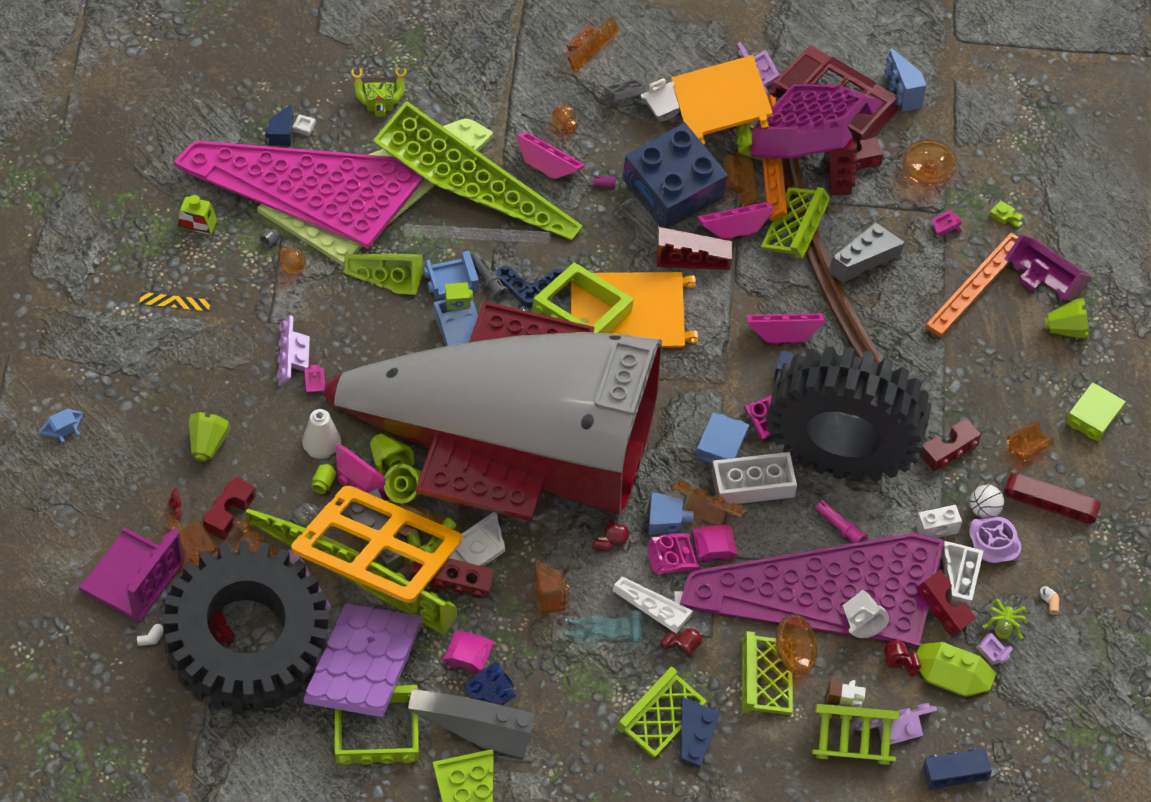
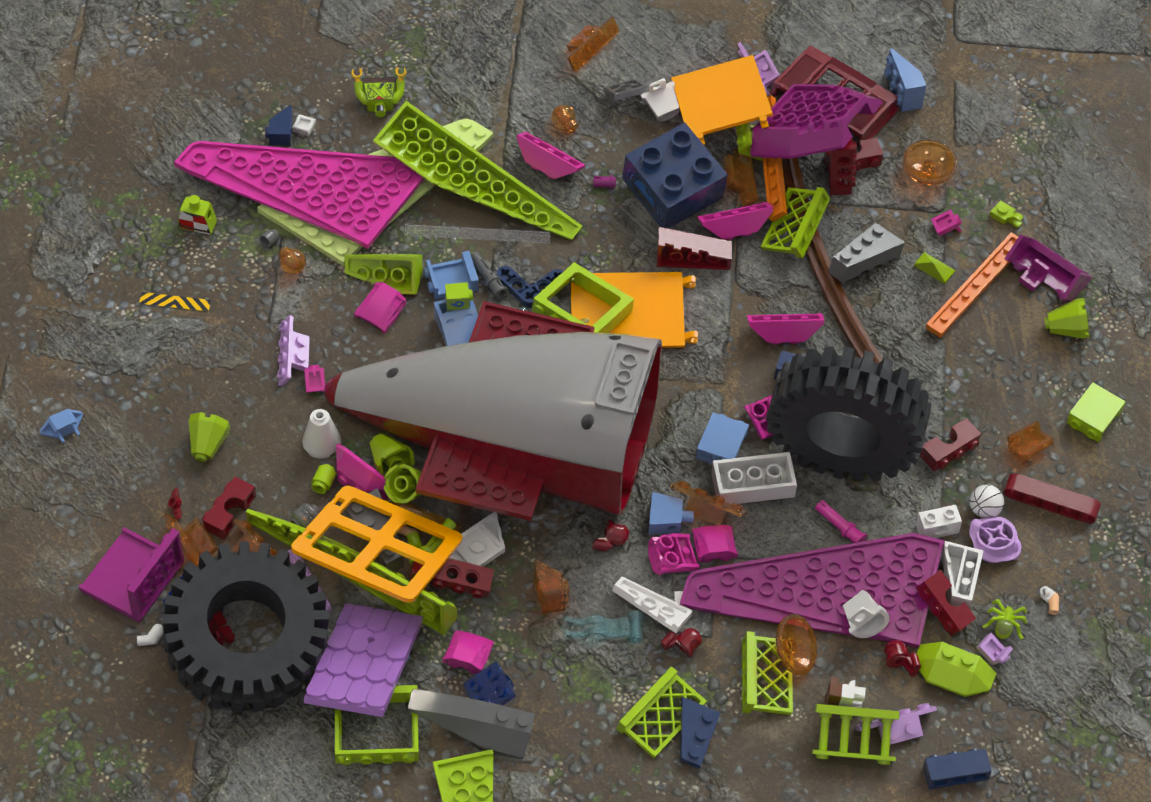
none -> dark pink slope [354,282,406,334]
none -> lime slope [914,252,955,284]

